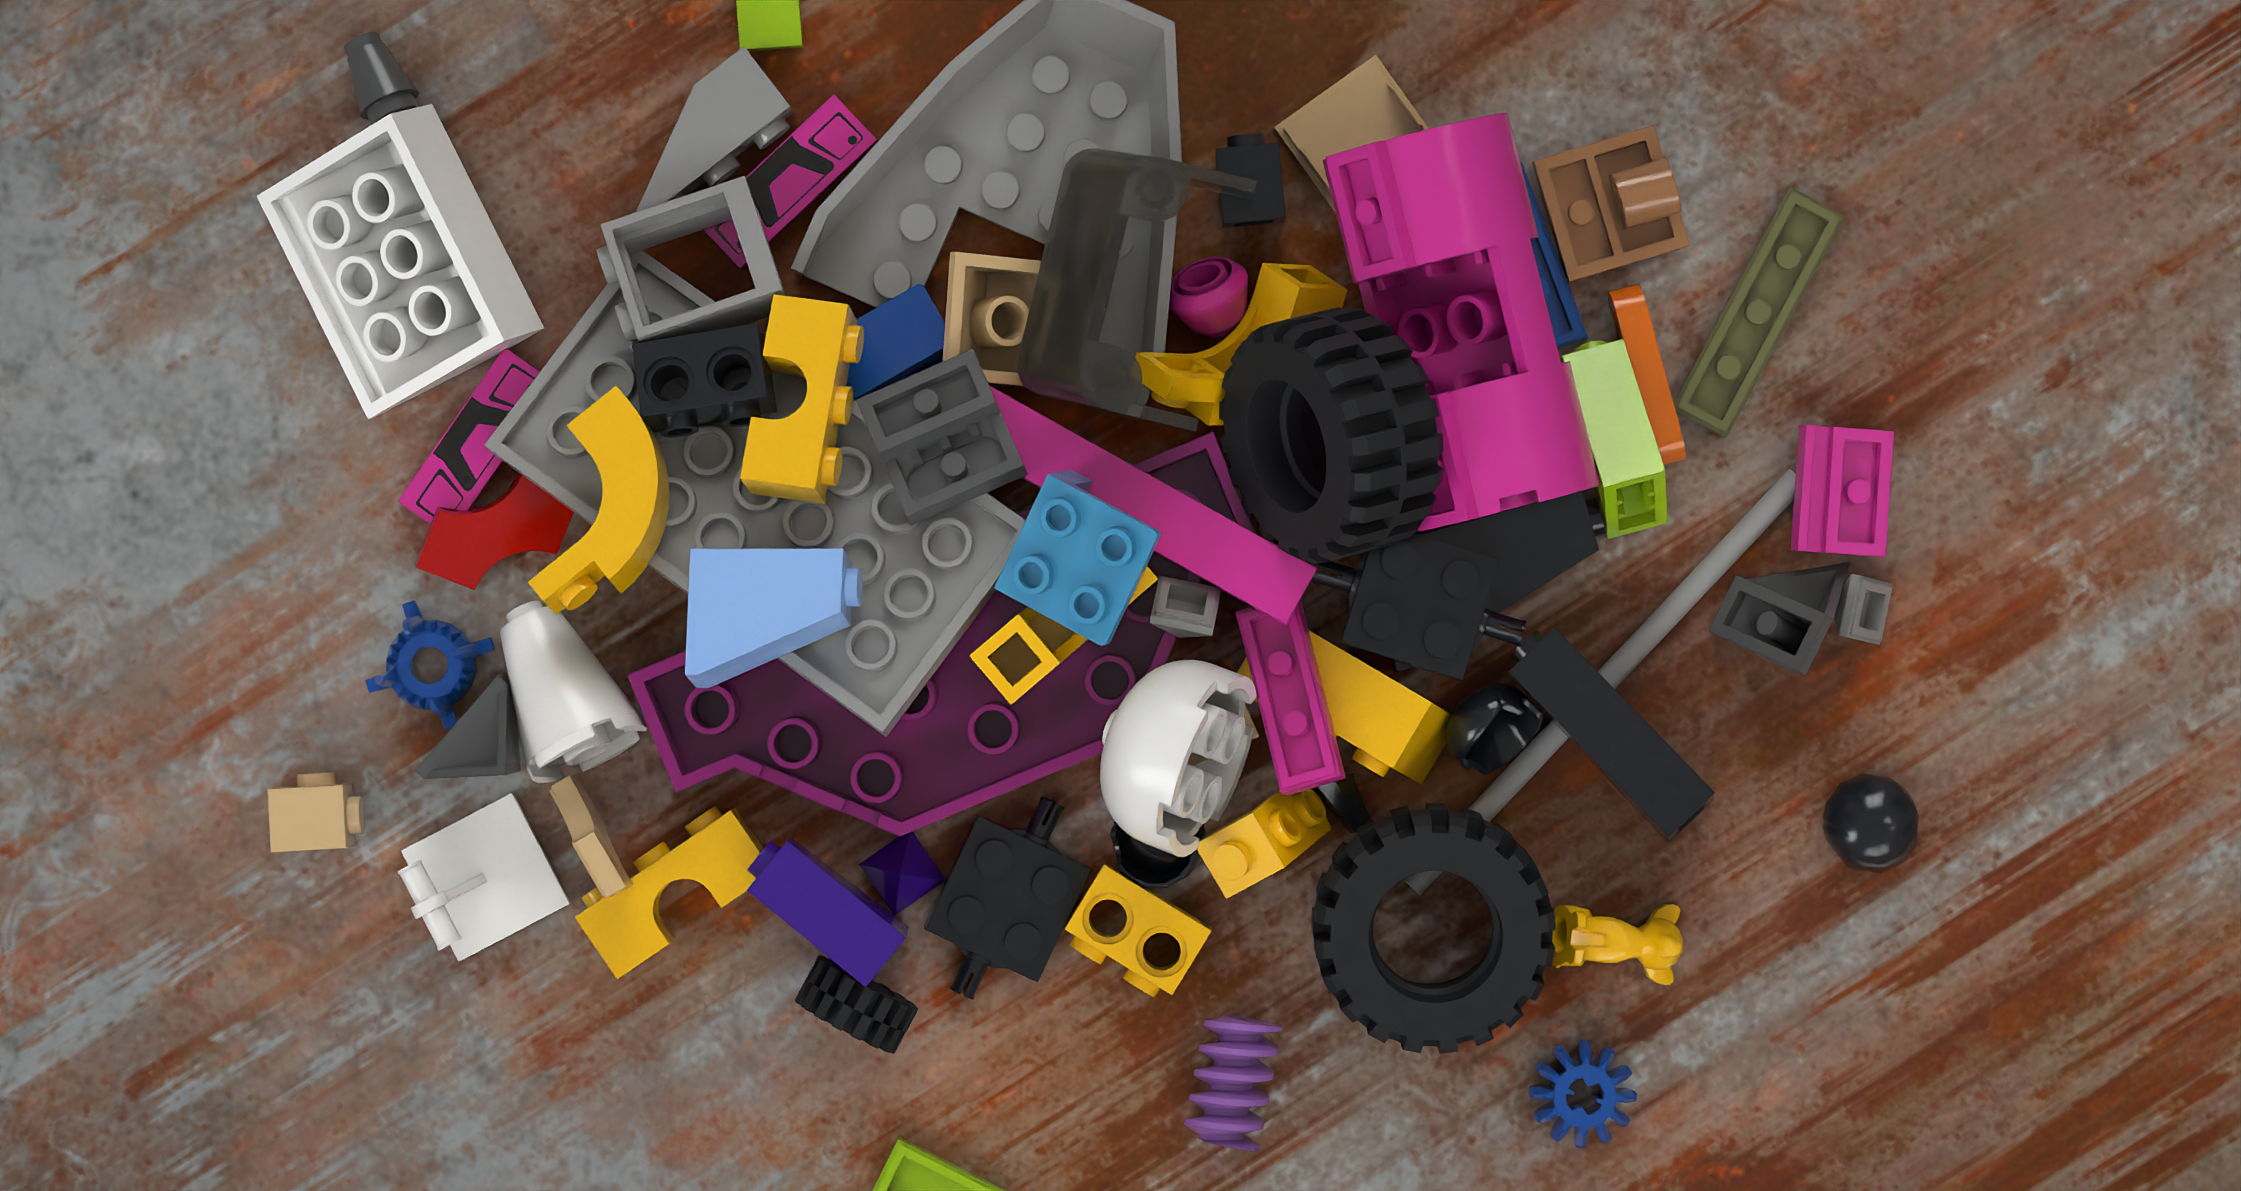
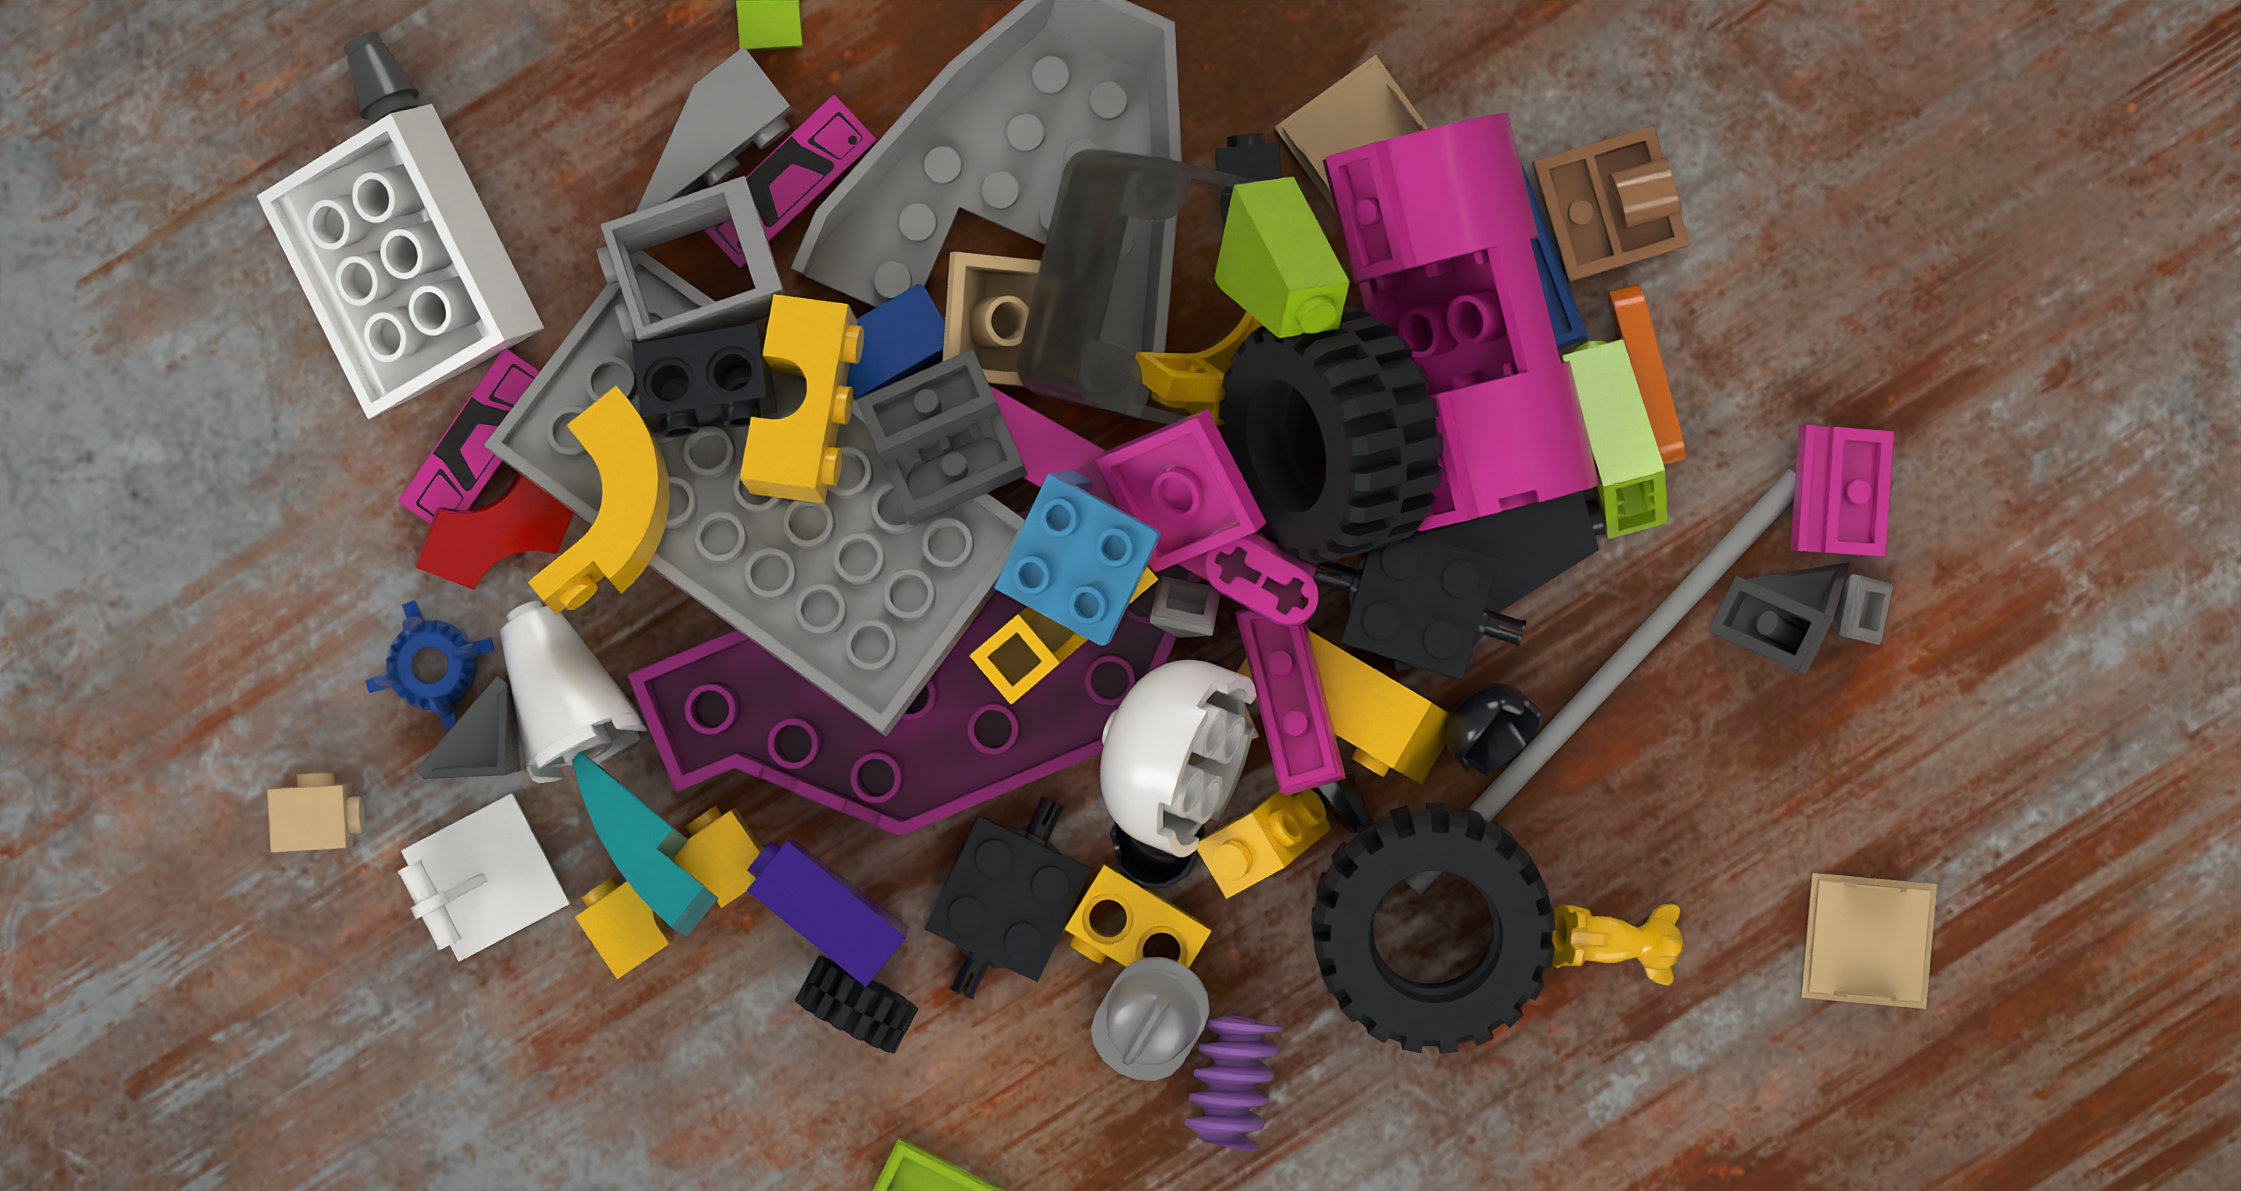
tan tile [549,775,633,898] -> none
light blue slope [685,549,863,688] -> none
dark purple slope [859,831,946,916] -> none
dark pink cone [1169,257,1248,338] -> none
black slope [1509,628,1715,843] -> none
blue gear [1528,1039,1637,1148] -> none
olive tile [1673,187,1845,438] -> none
black hair [1822,773,1919,873] -> none
none -> teal slope [572,752,719,937]
none -> light grey piece [1091,957,1210,1081]
none -> dark pink plate [1095,409,1266,573]
none -> dark pink beam [1205,538,1319,627]
none -> lime slope [1214,177,1350,338]
none -> tan piece [1801,873,1937,1009]

